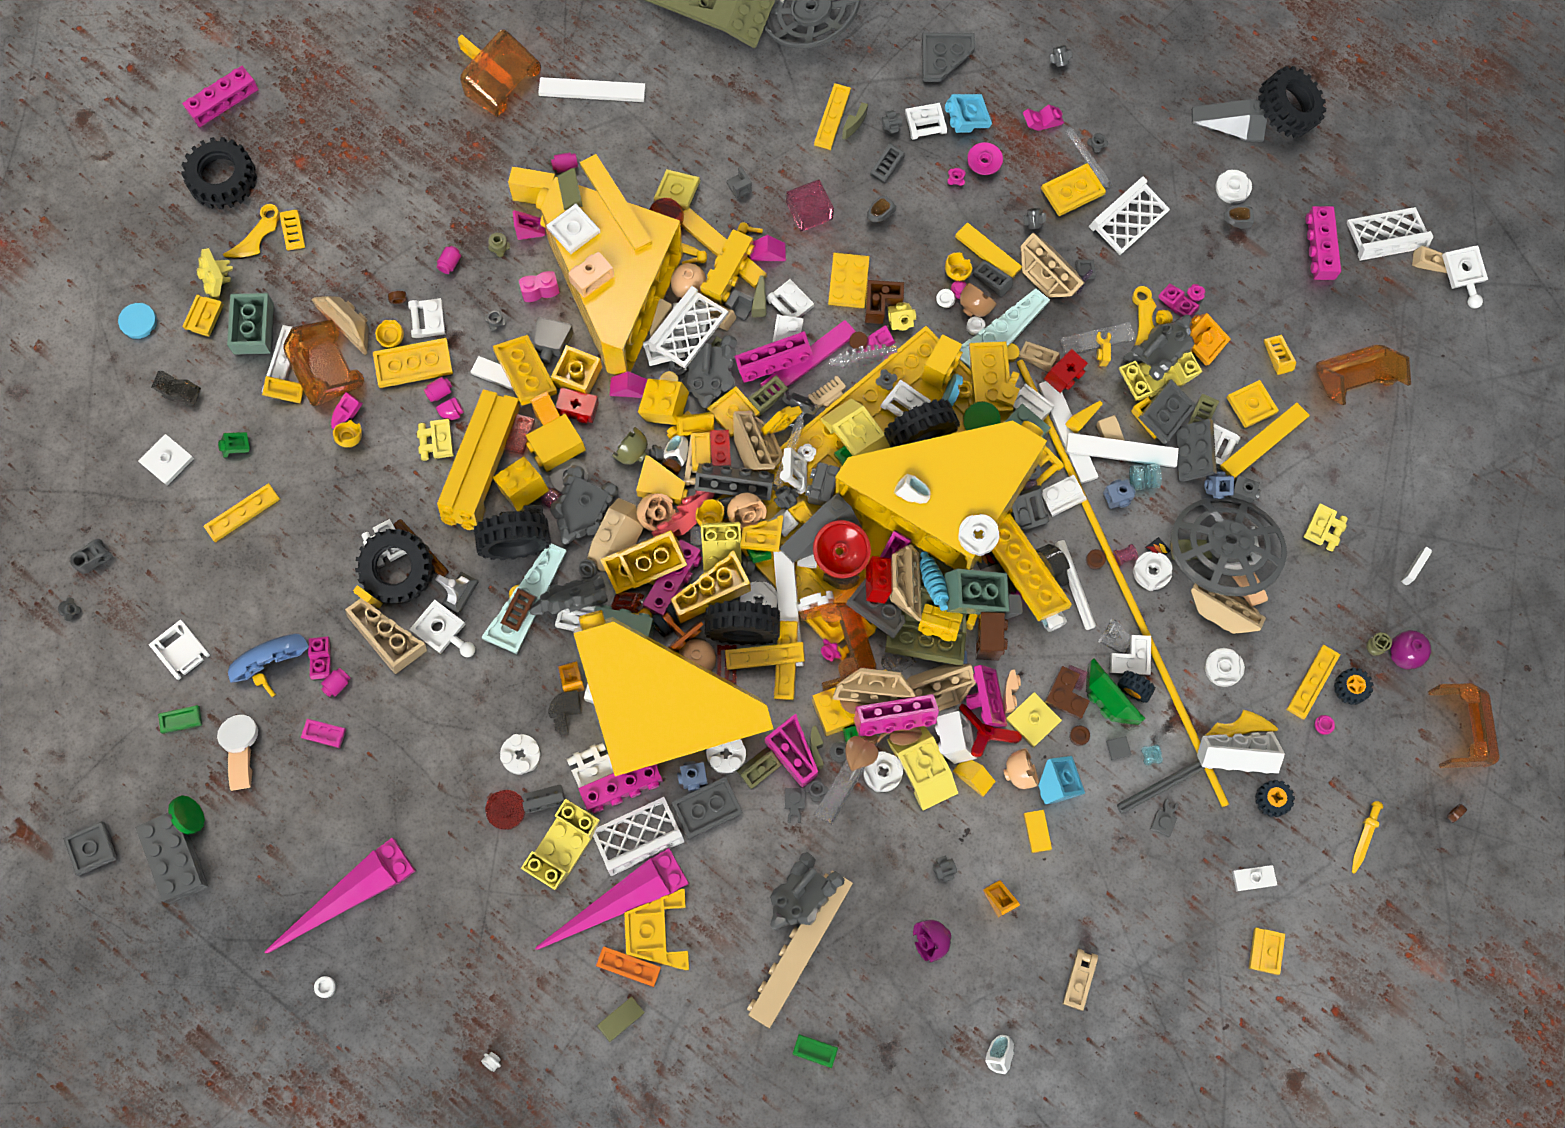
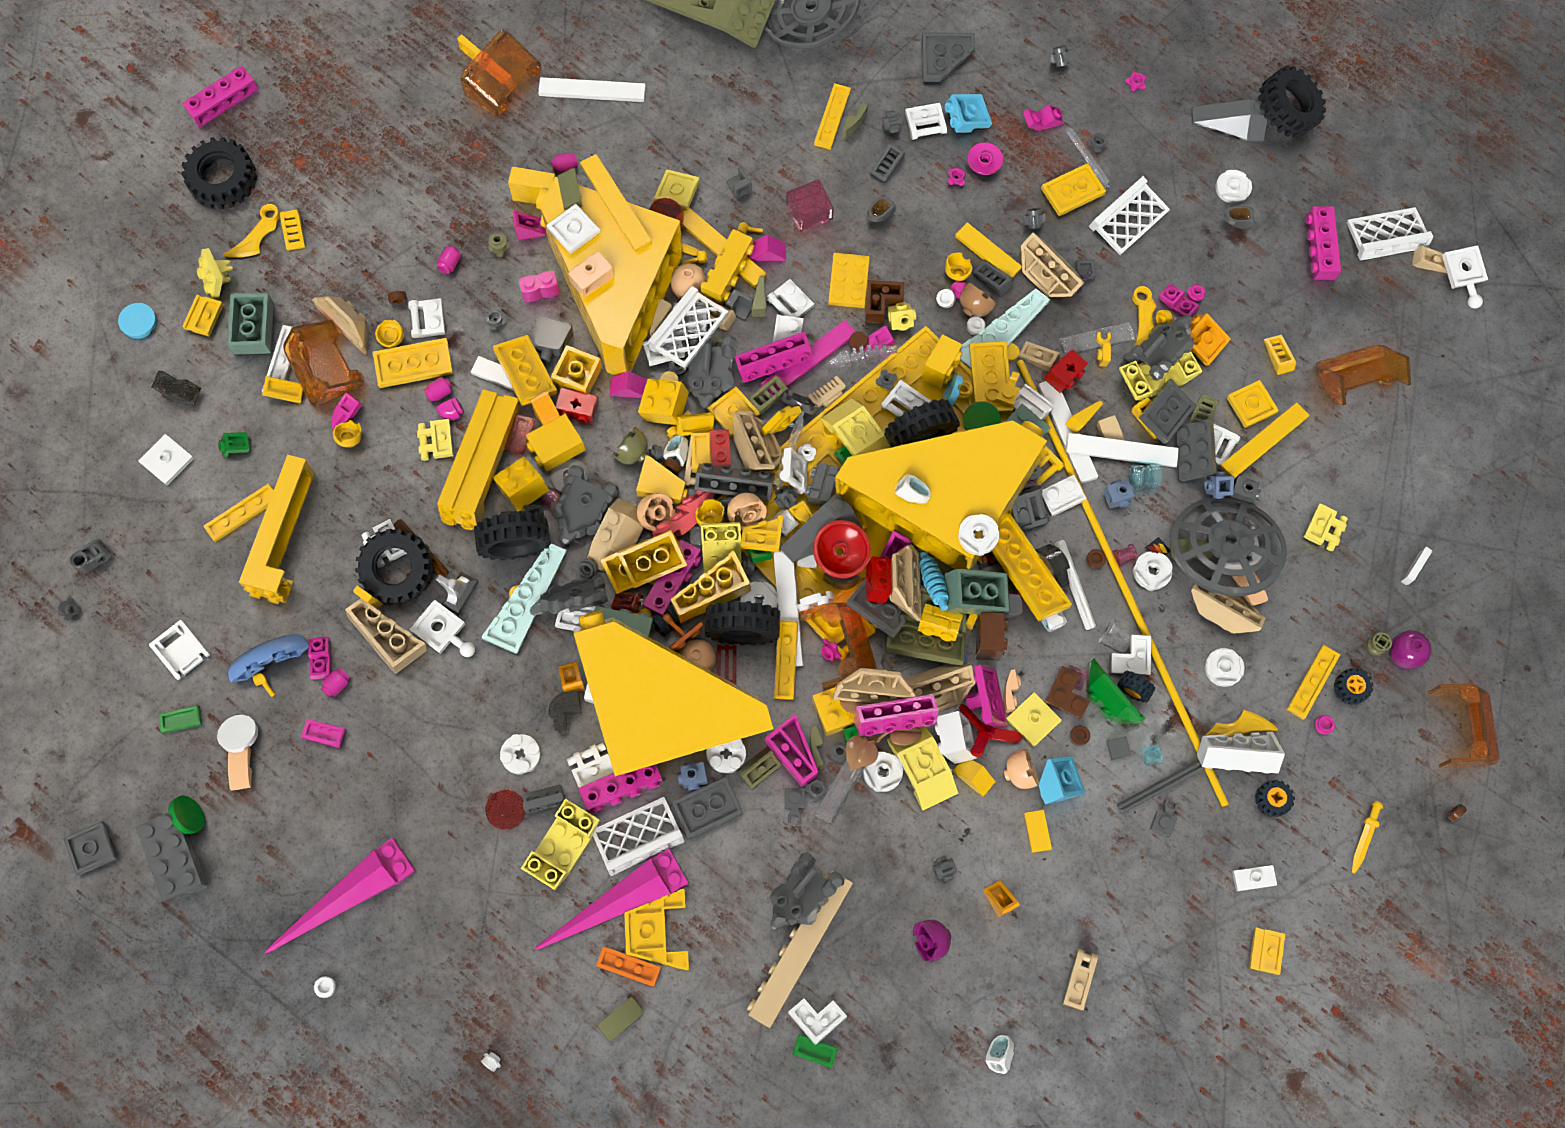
reddish brown slope [500,588,537,632] -> none
yellow tile [725,642,805,670] -> none
none -> yellow brick [239,454,315,604]
none -> white plate [788,999,847,1045]
none -> dark pink plate [1125,71,1147,92]

